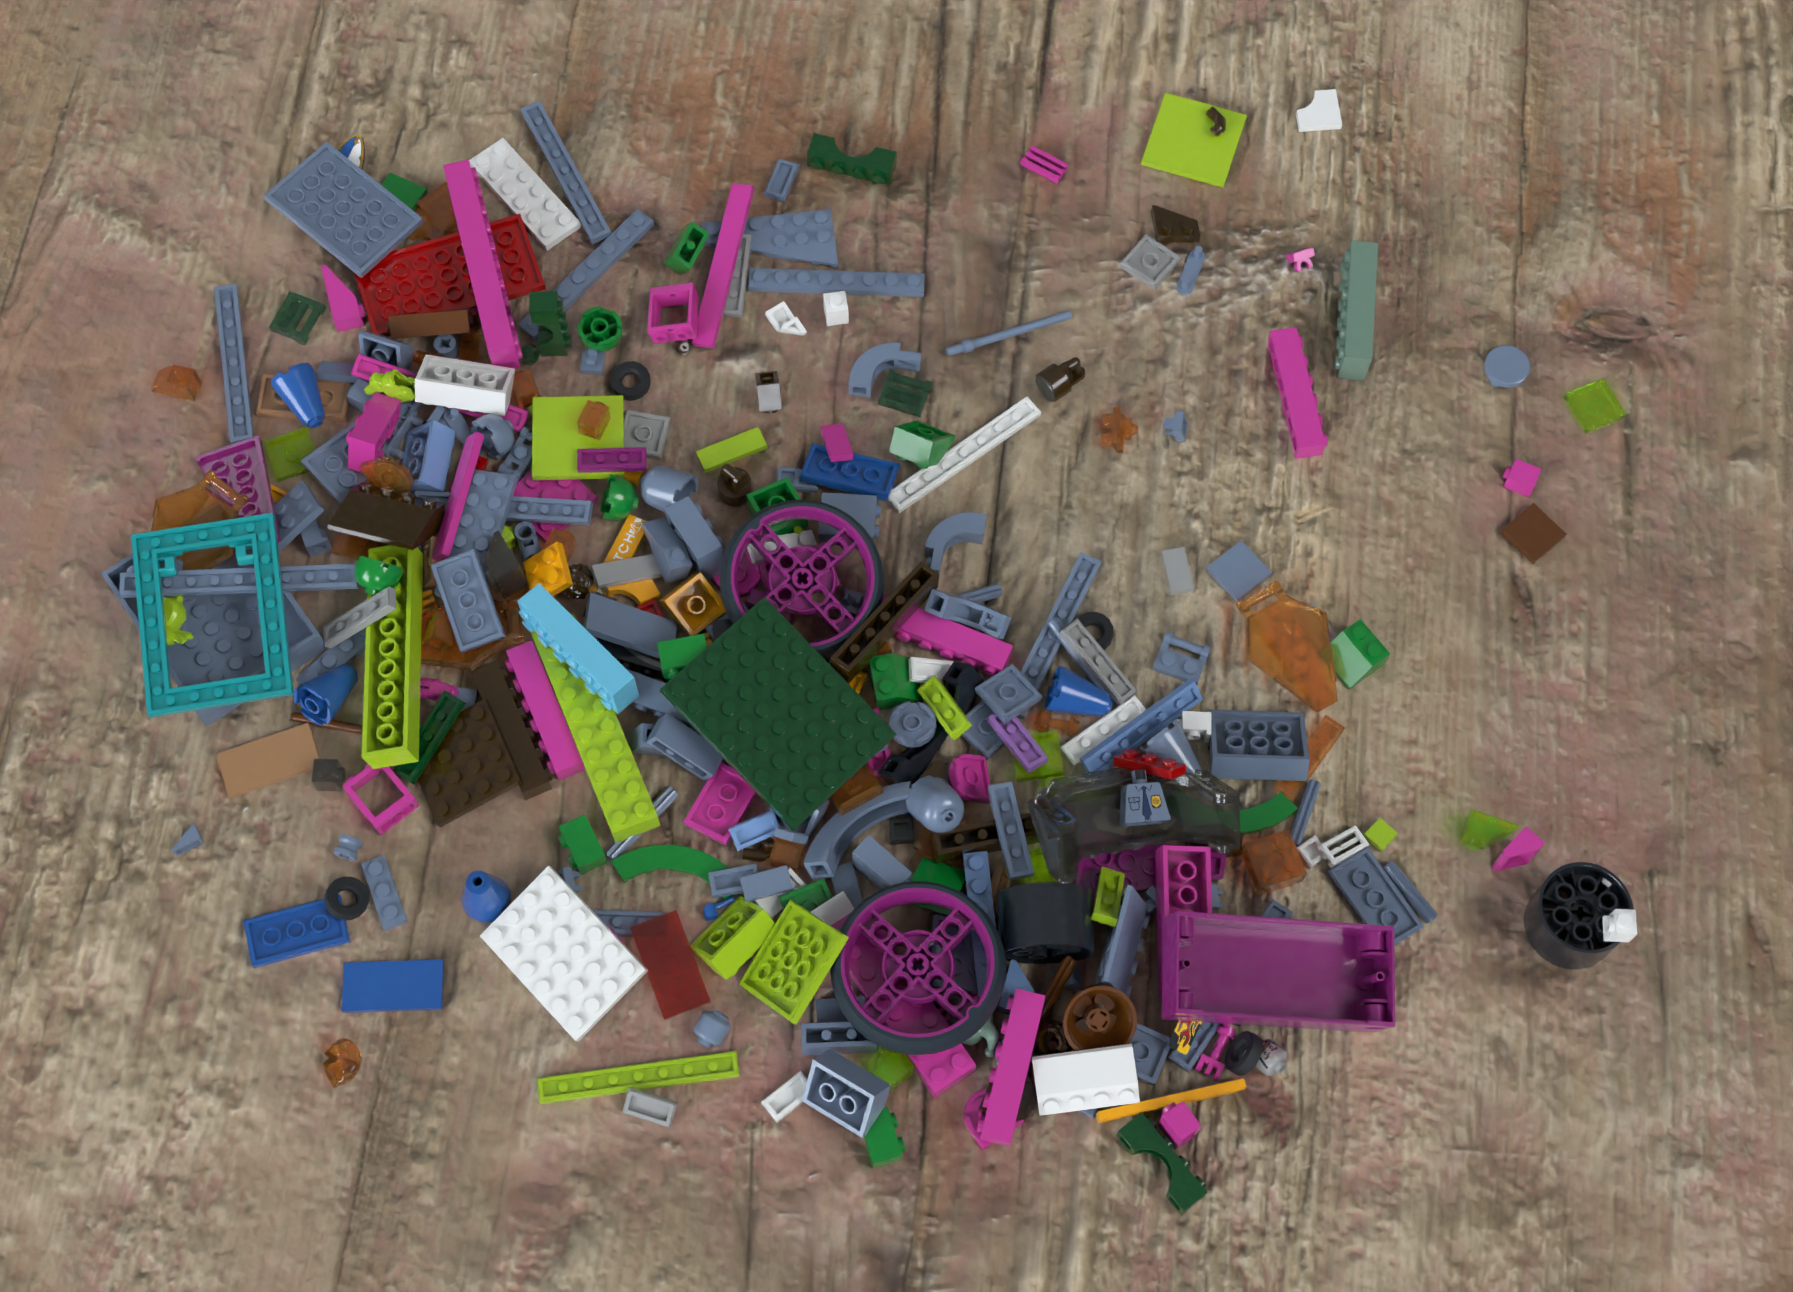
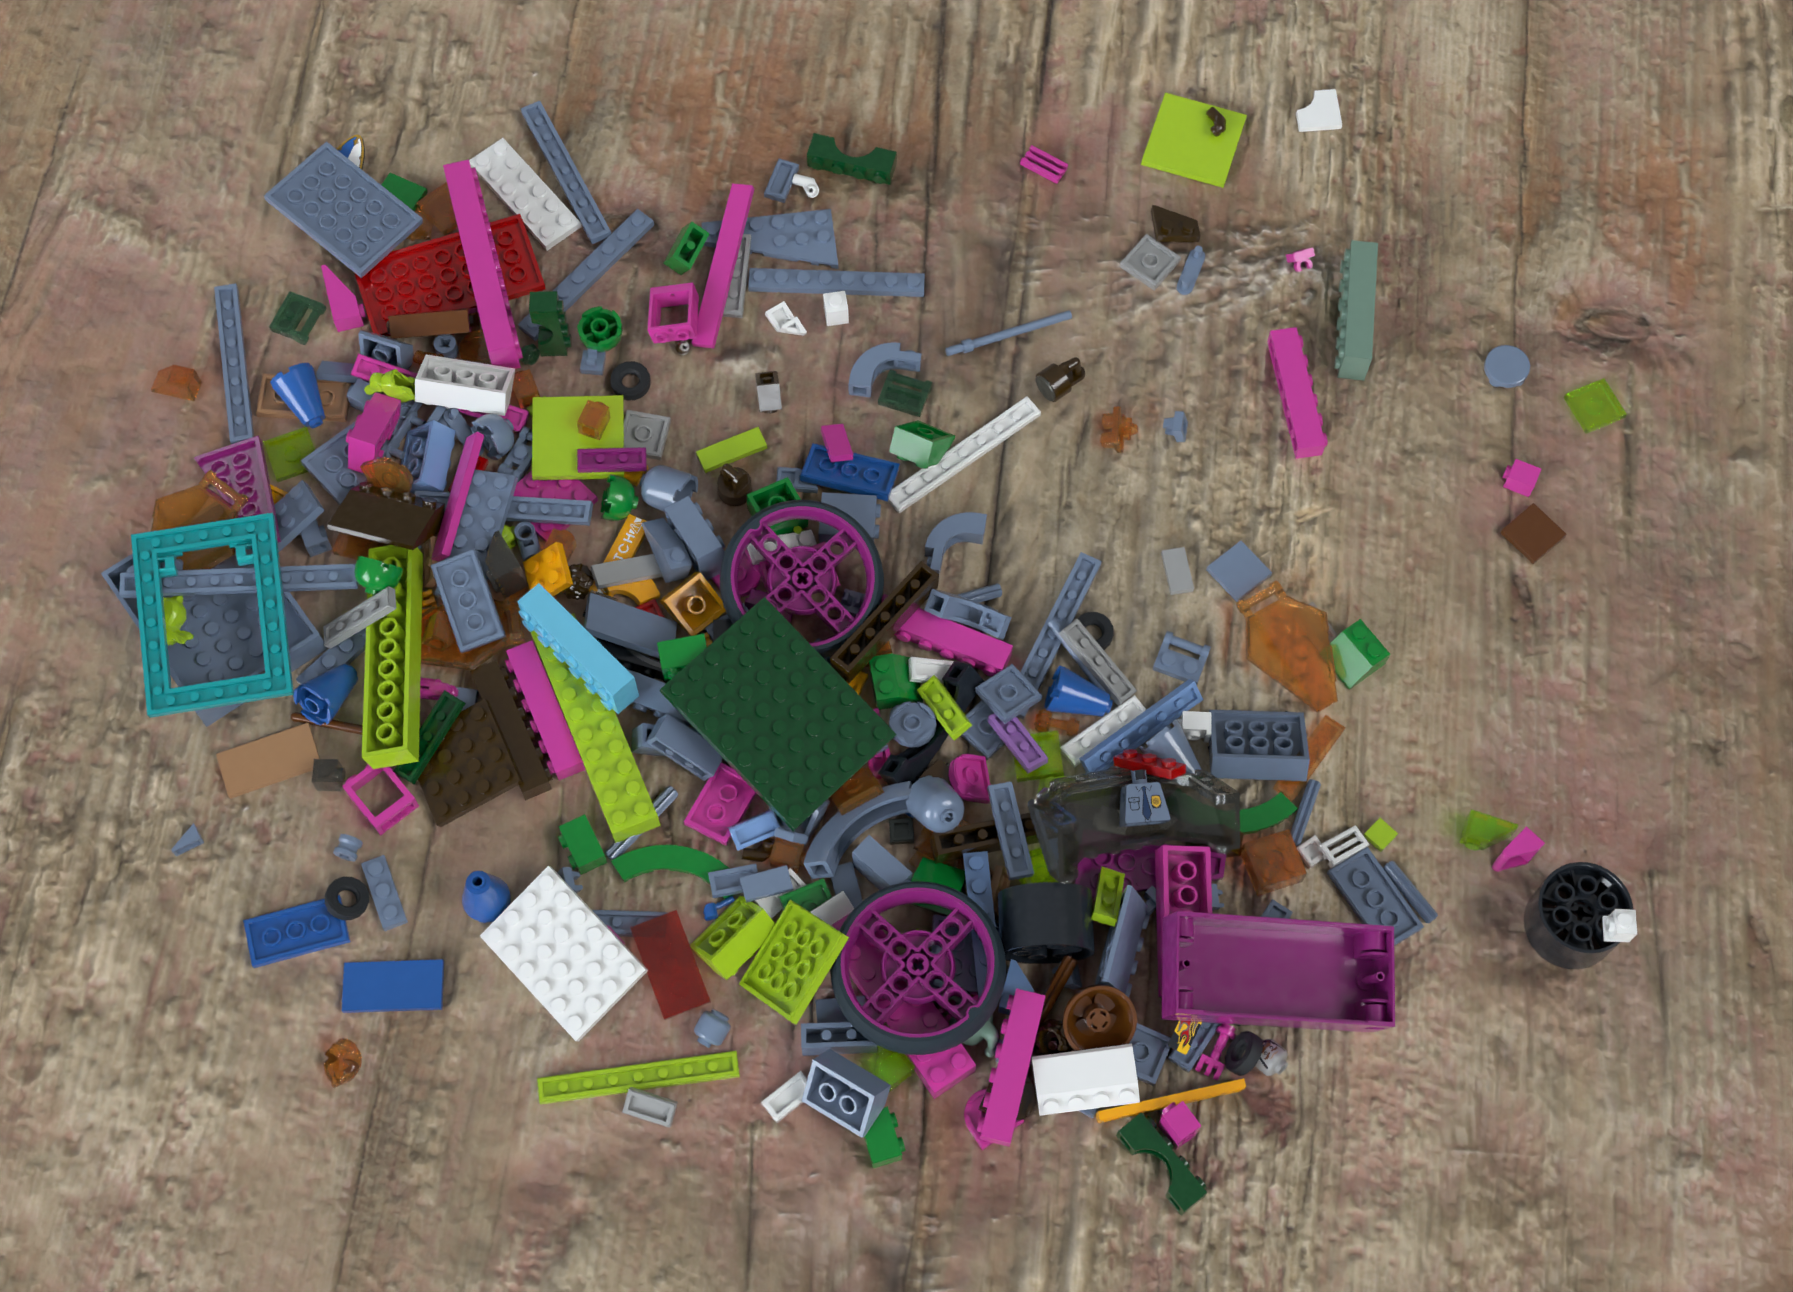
none -> white arm [792,174,819,198]

